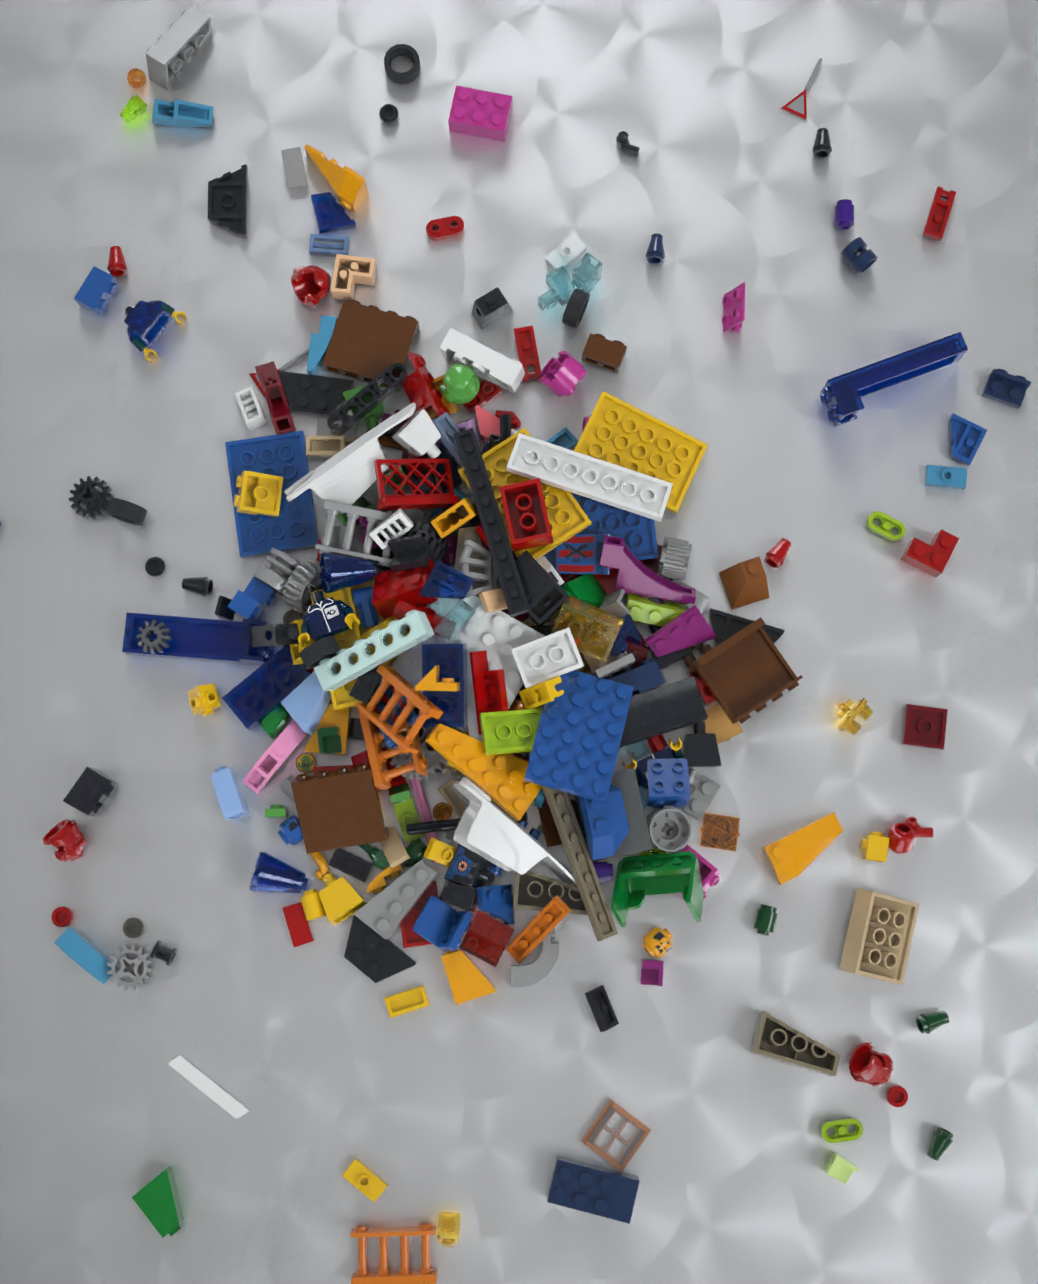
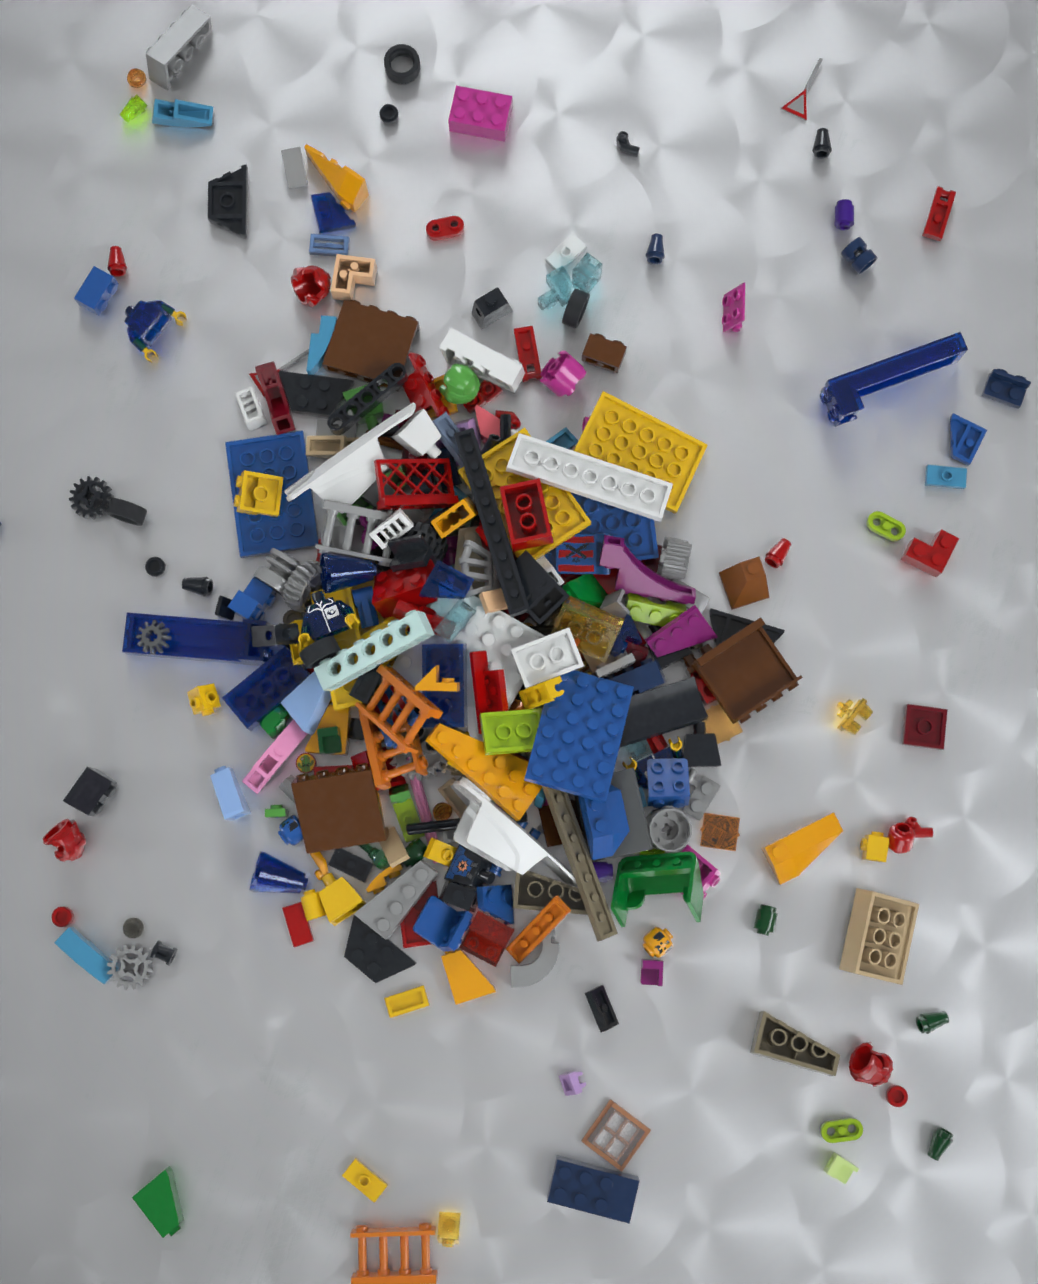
white sticker [167,1055,249,1119] -> none
none -> lavender tile [559,1071,586,1096]

